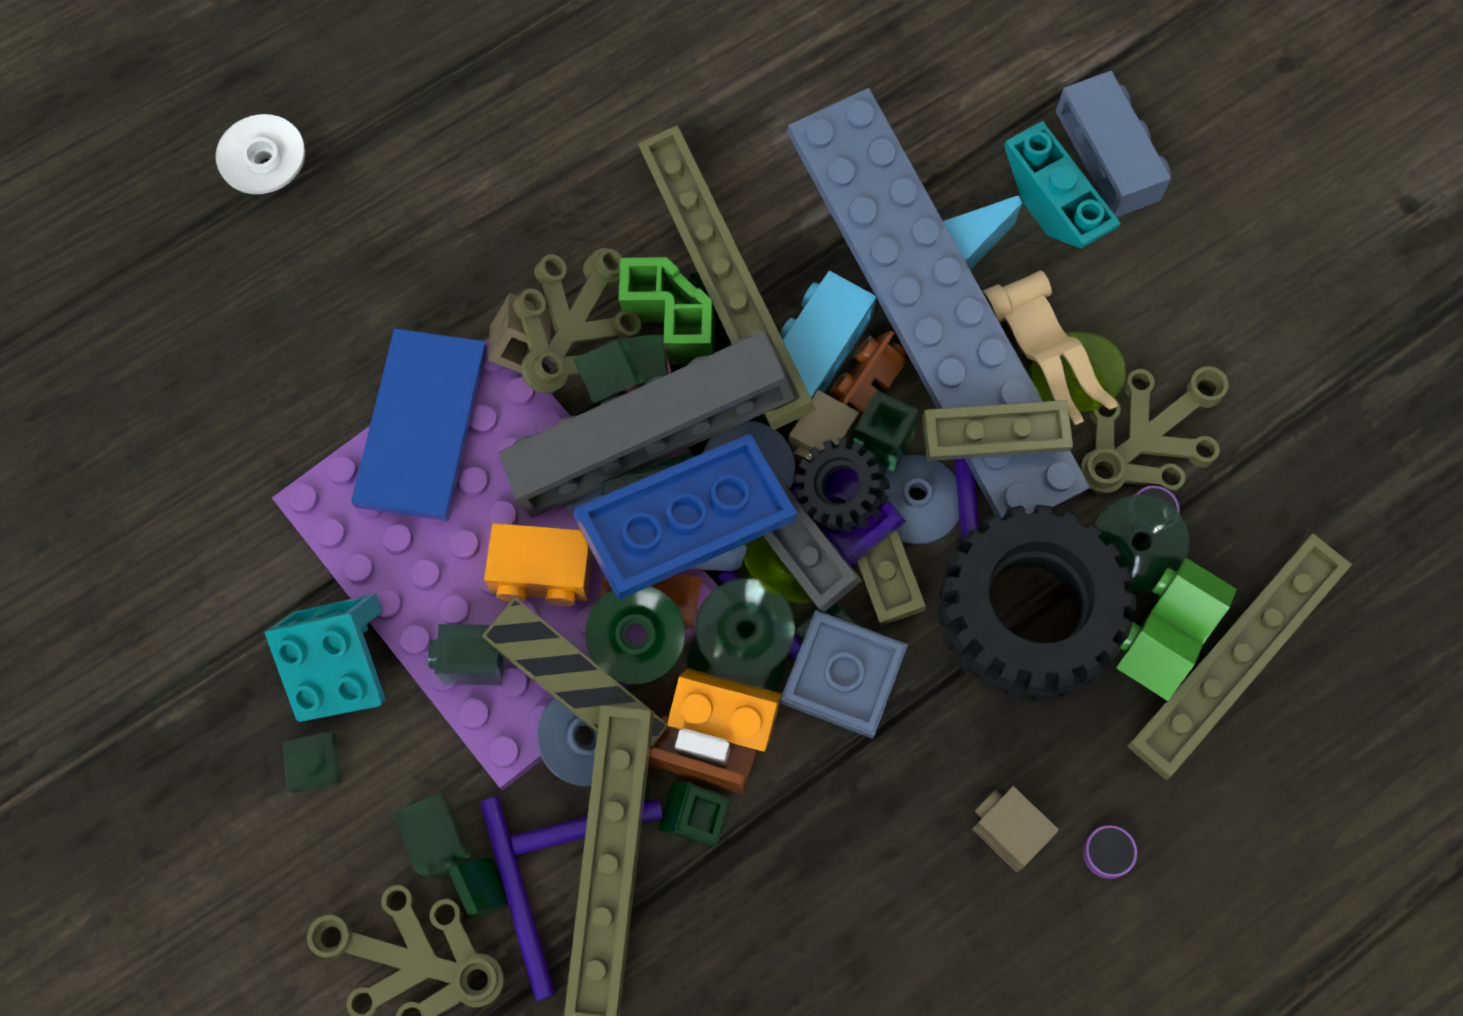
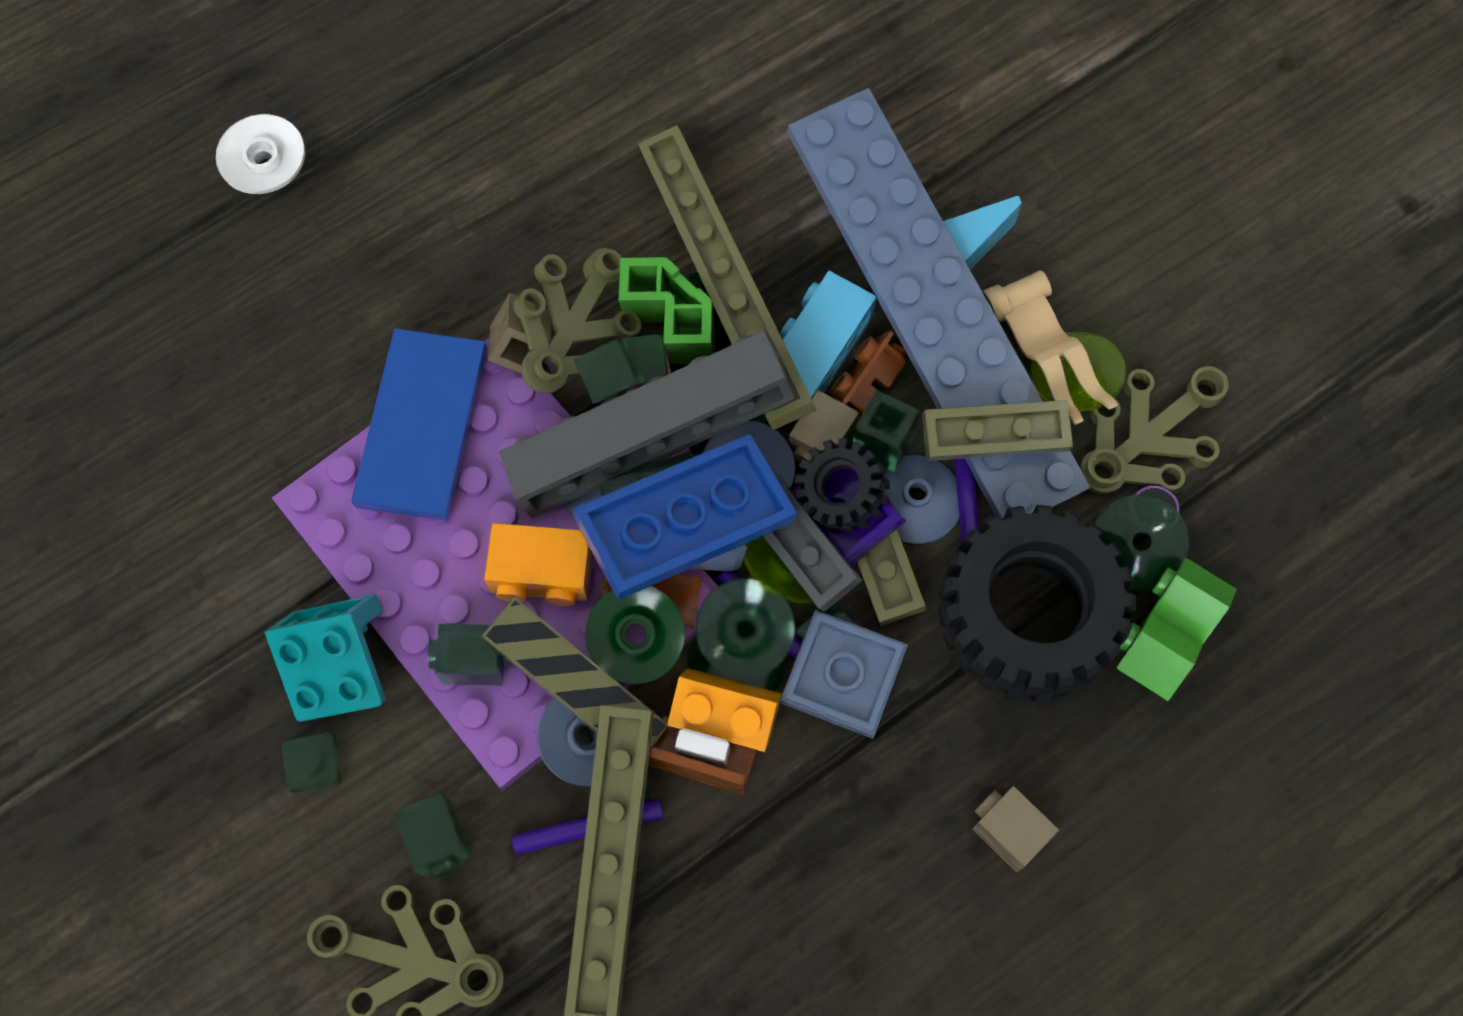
dark green slope [449,858,508,920] -> none
dark purple bar [480,797,556,1002] -> none
dark green slope [659,782,730,847] -> none
teal slope [1004,121,1121,249] -> none
sand blue brick [1056,71,1171,217] -> none
black tile [1083,825,1137,879] -> none
olive plate [1127,533,1352,780] -> none

